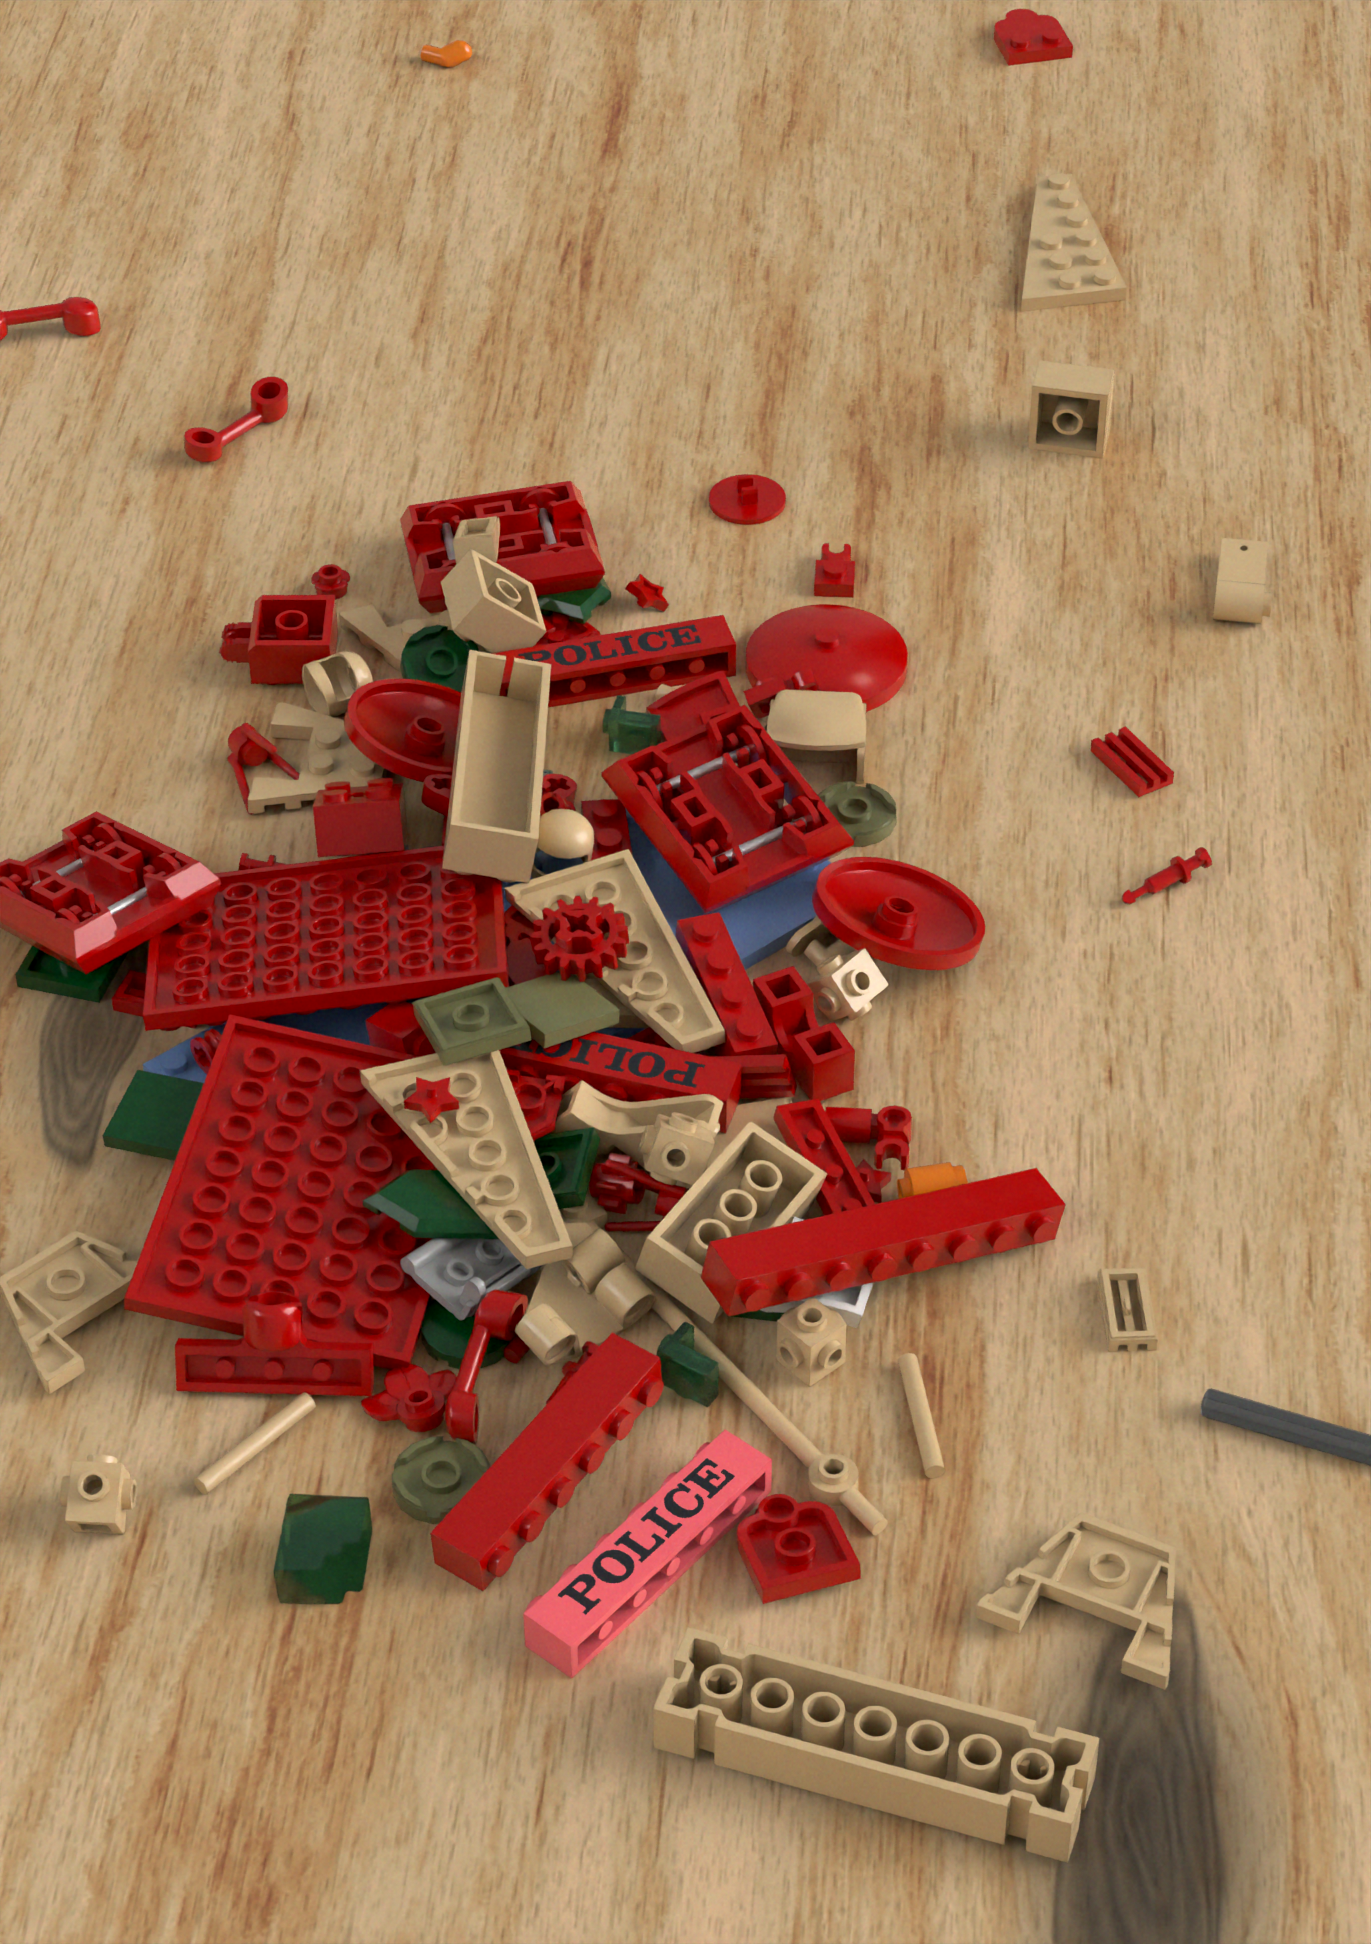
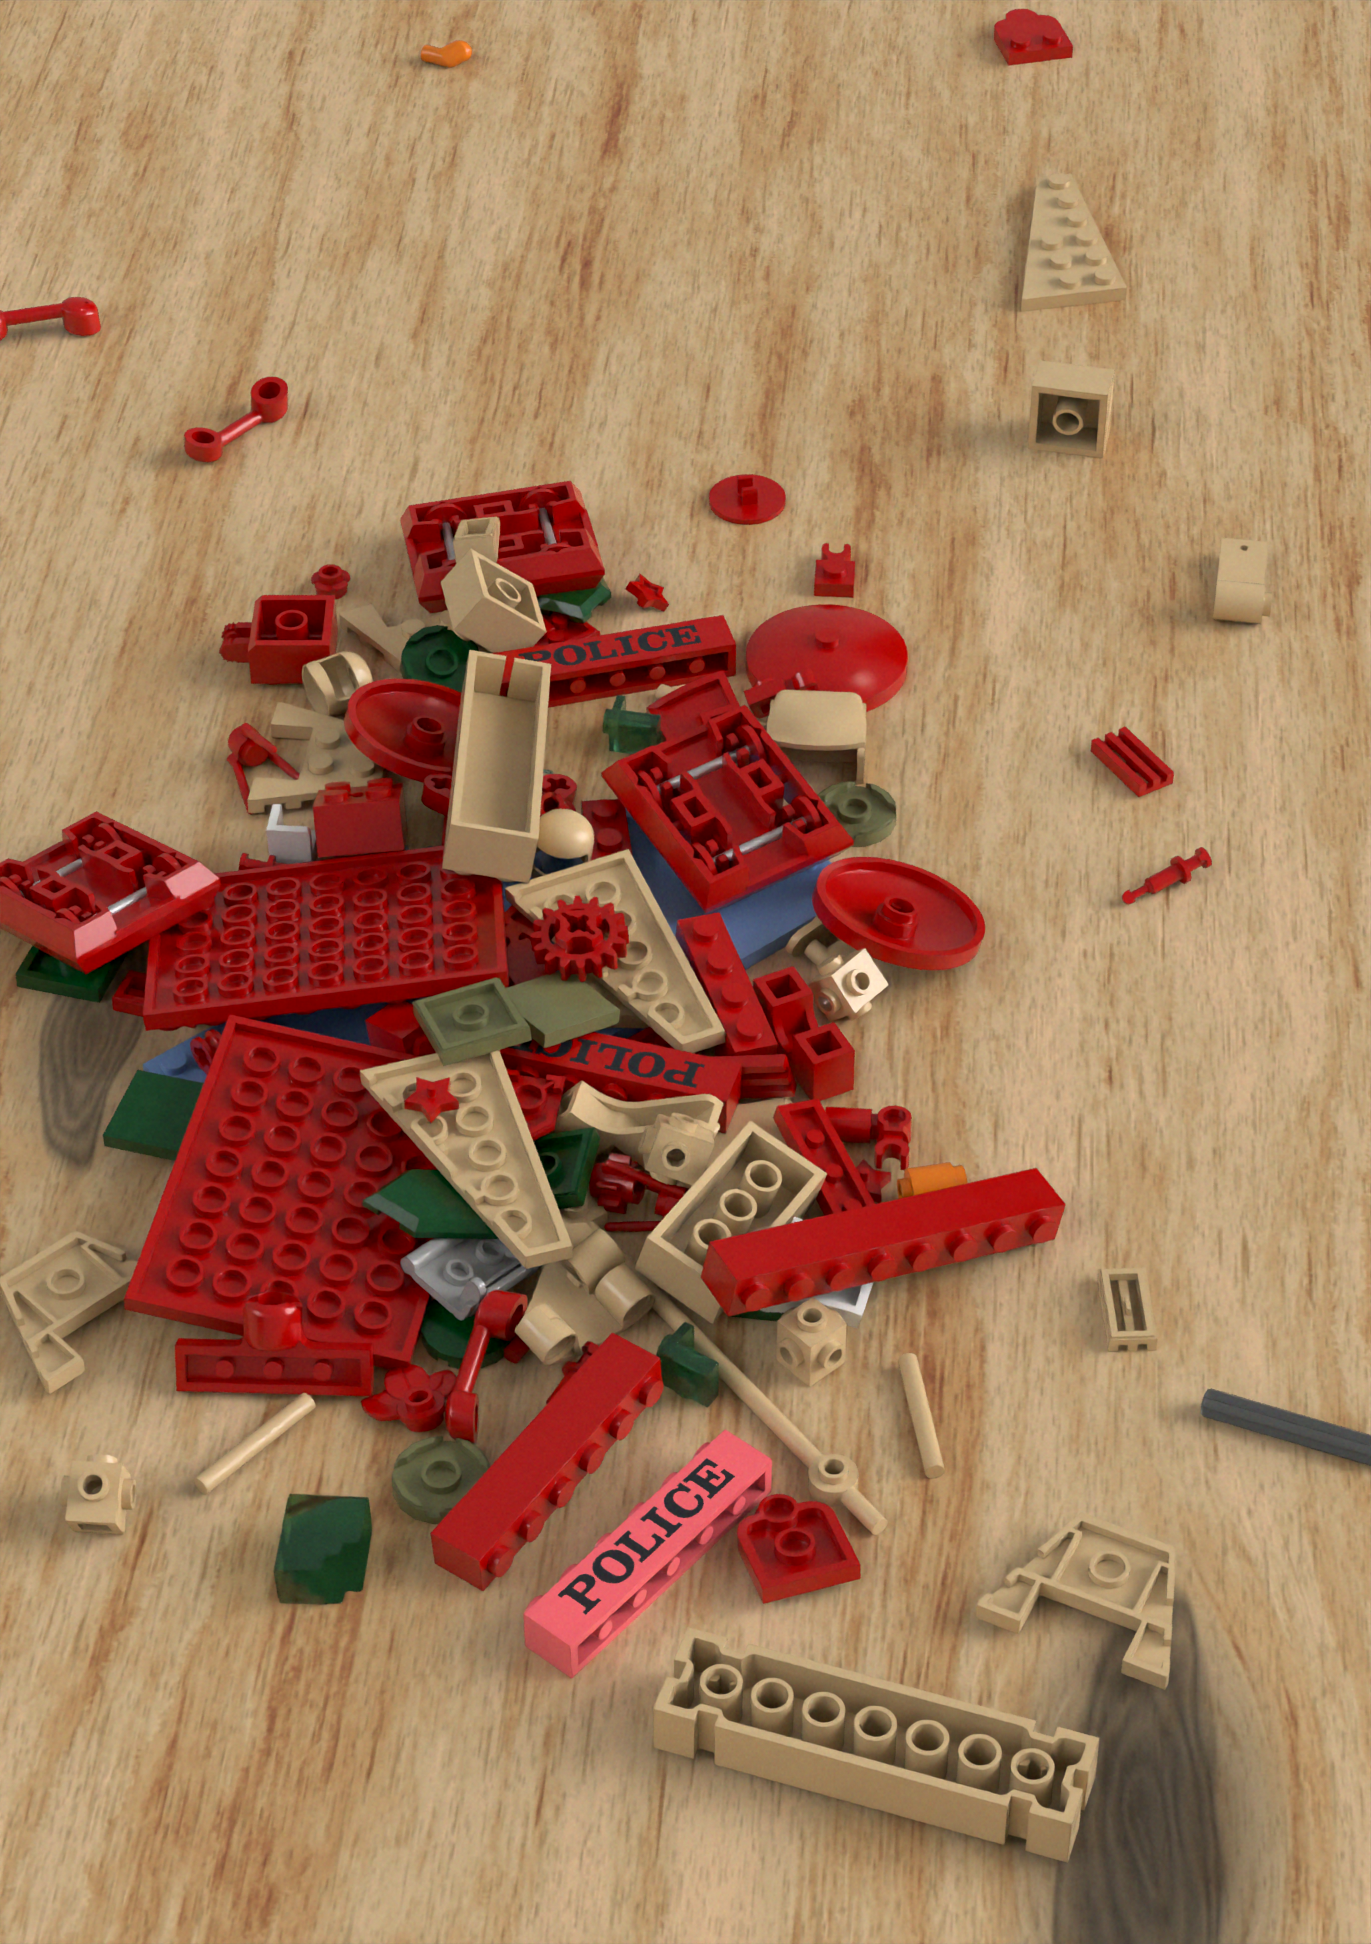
none -> white panel [266,804,317,864]

